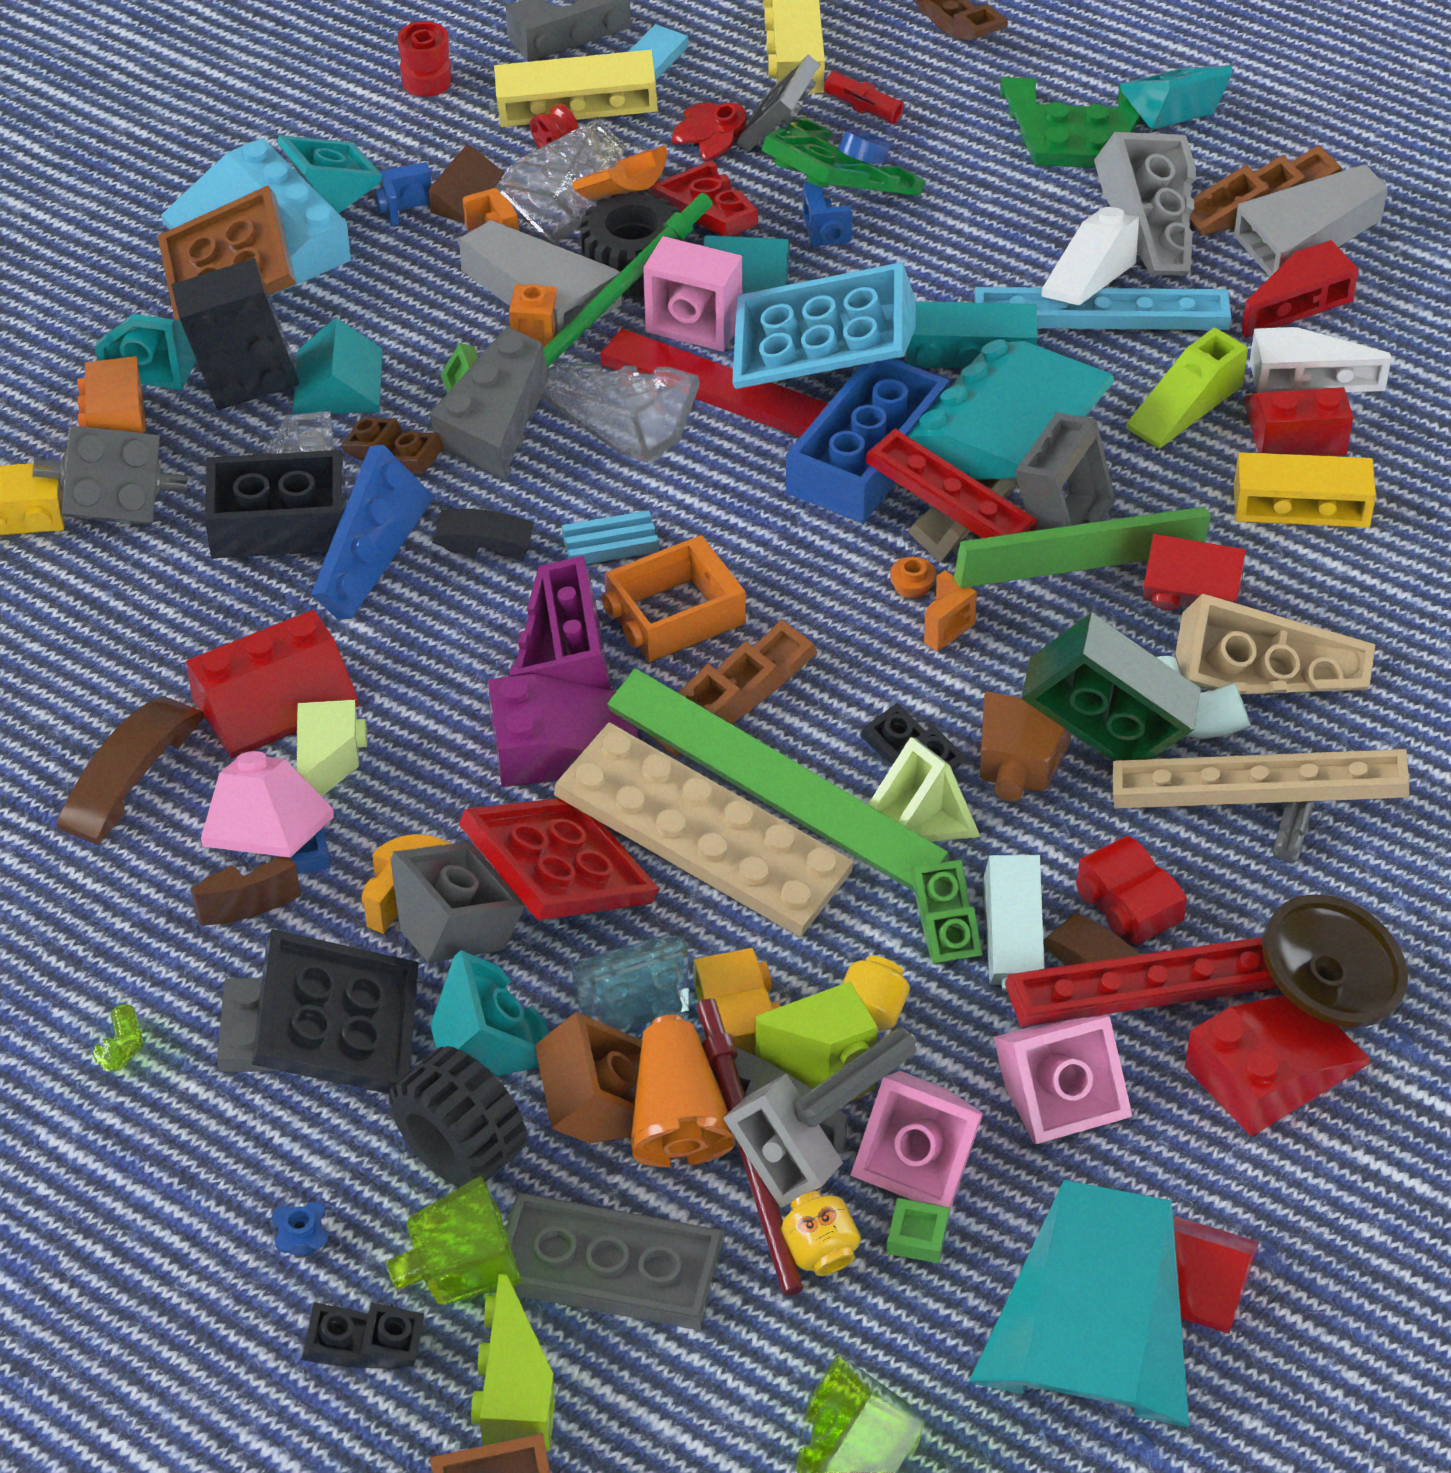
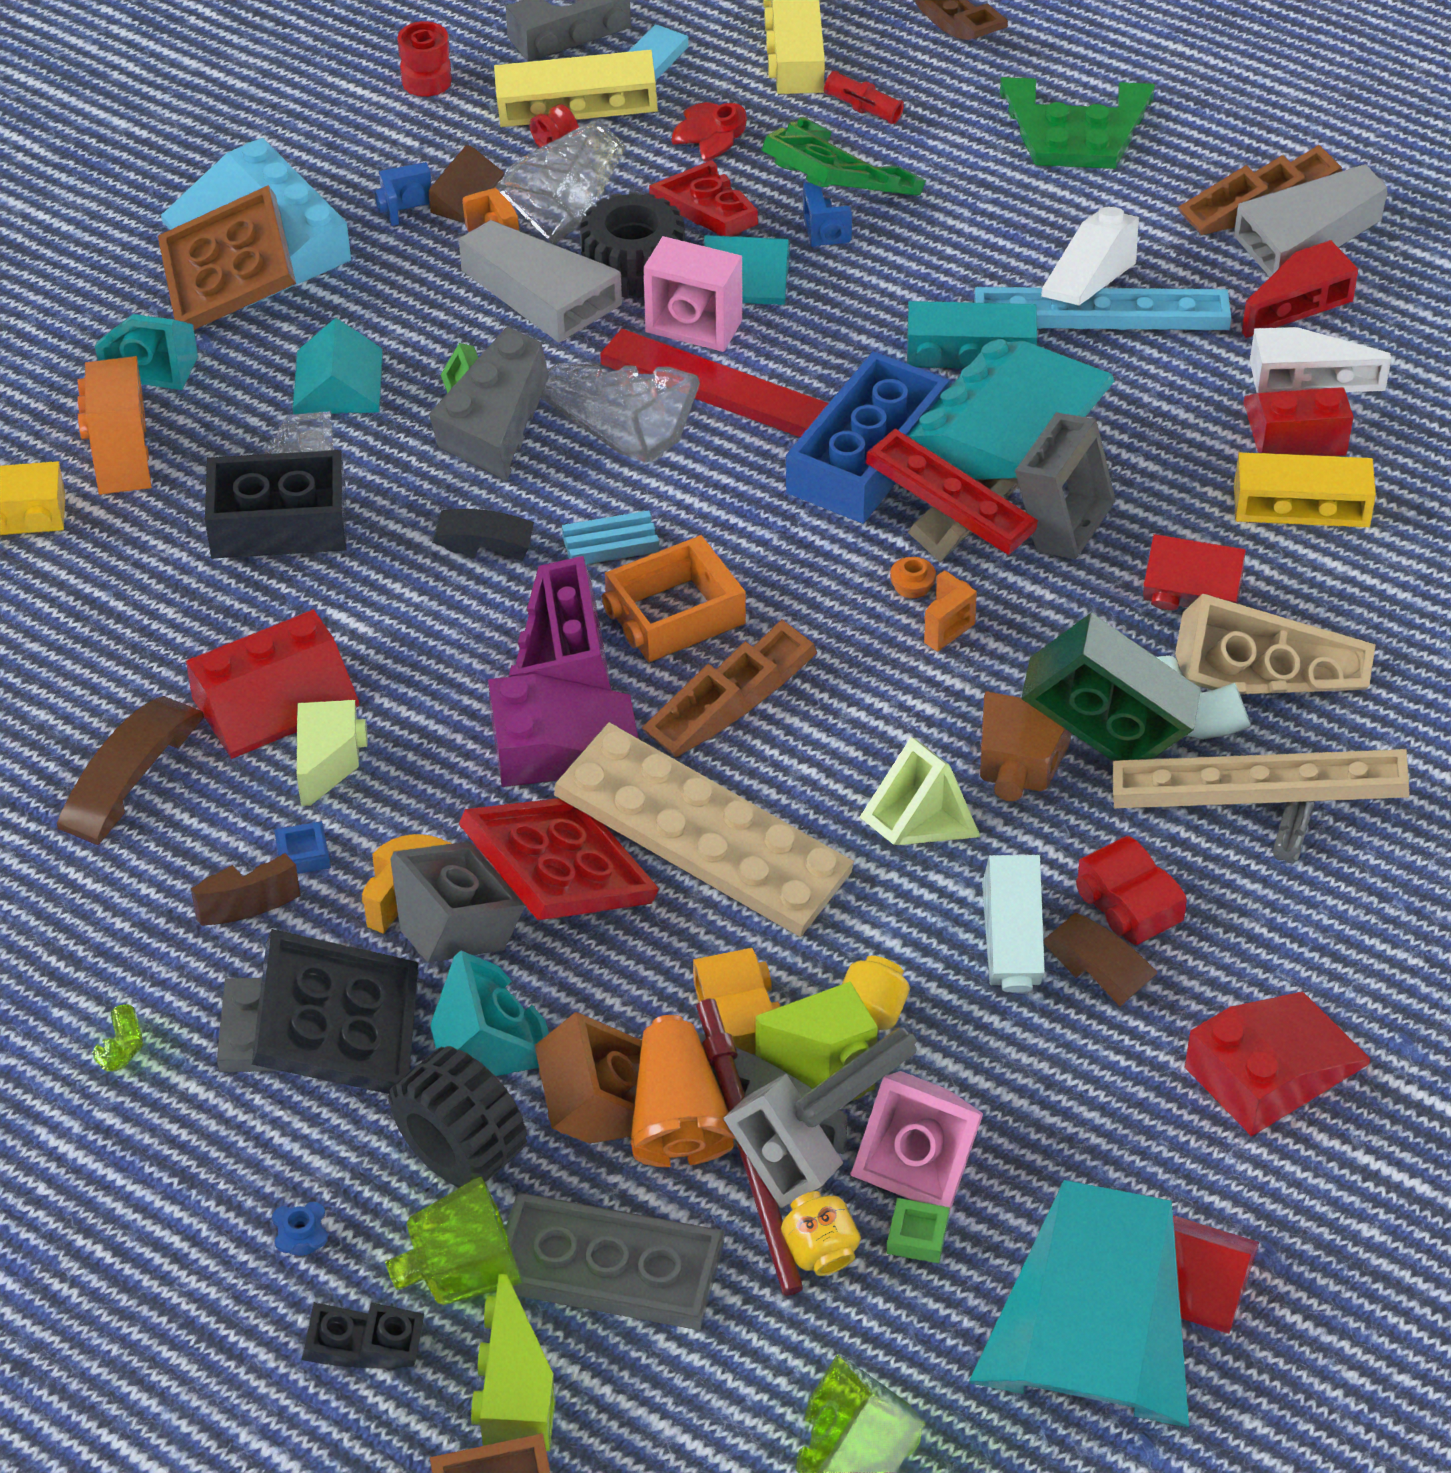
dark grey plate [32,425,188,526] -> none
black brick [171,258,300,411] -> none
bright pink slope [201,751,334,857] -> none
teal slope [277,135,382,214] -> none
blue wing [311,445,434,620] -> none
reddish brown slope [341,417,444,474] -> none
orange bracket [509,284,557,348] -> none
green bar [543,193,713,368] -> none
orange slope [571,145,667,202] -> none
clear light blue slope [572,934,689,1032] -> none
bright green tile [607,668,950,892] -> none
medium azure slope [732,262,916,389] -> none
dark grey plate [736,54,820,152] -> none
blue beam [838,130,892,164] -> none
black slope [860,703,966,771] -> none
bright green slope [911,860,983,964] -> none
bright green tile [954,507,1212,588] -> none
bright pink slope [994,1015,1133,1144] -> none
red tile [1005,937,1279,1027] -> none
light grey wedge [1094,132,1196,276] -> none
teal slope [1120,65,1233,130] -> none
lime slope [1126,327,1248,449] -> none
dark brown dish [1262,894,1408,1028] -> none

